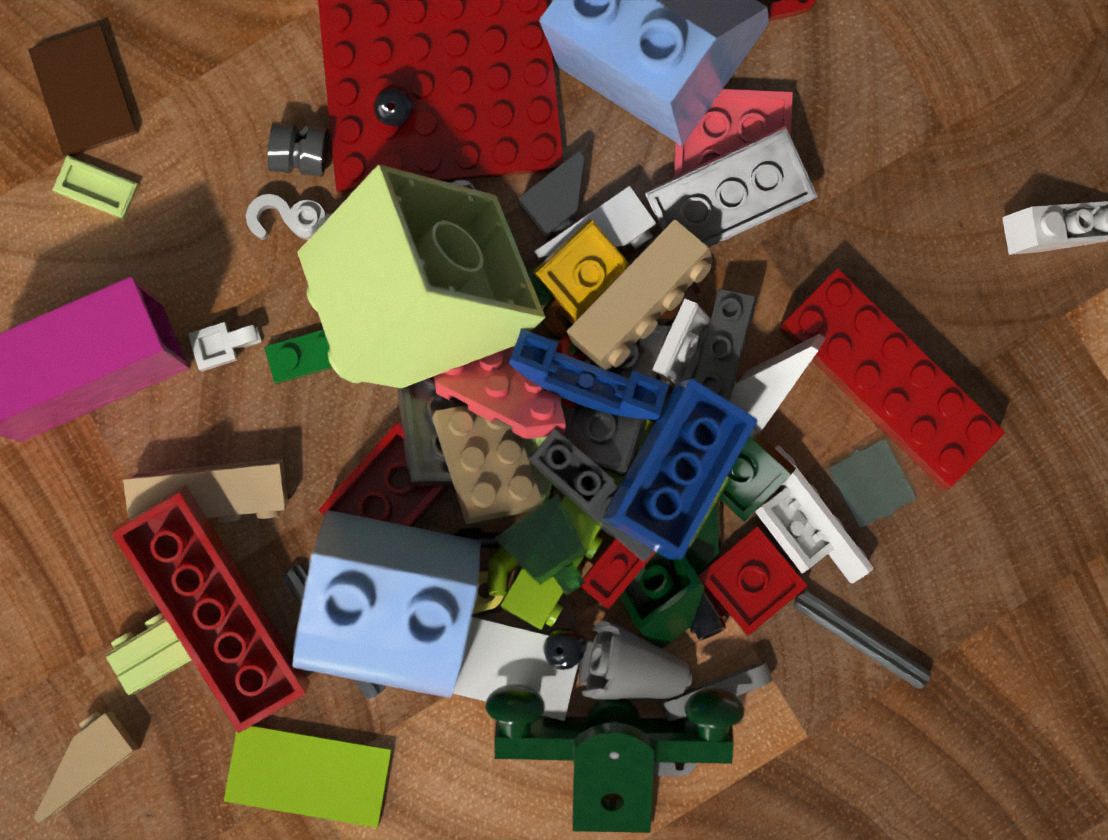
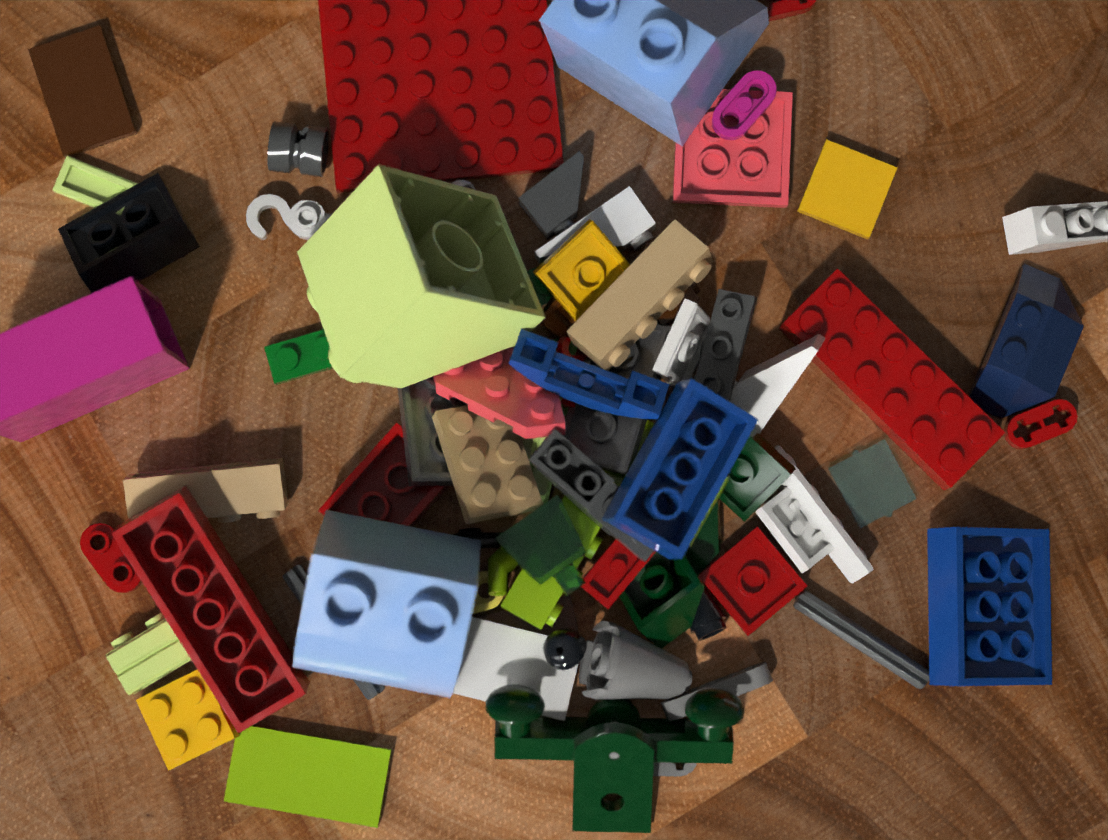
tan slope [34,711,140,824] -> none
white plate [188,322,262,371] -> none
black piece [373,85,413,127] -> none
tile [645,126,818,247] -> none
none -> black slope [58,173,200,293]
none -> red plate [80,523,142,593]
none -> yellow plate [136,669,240,771]
none -> dark pink plate [712,70,777,140]
none -> yellow tile [797,139,898,240]
none -> blue slope [927,527,1052,686]
none -> dark blue wedge [968,263,1084,419]
none -> red beam [1004,399,1078,449]

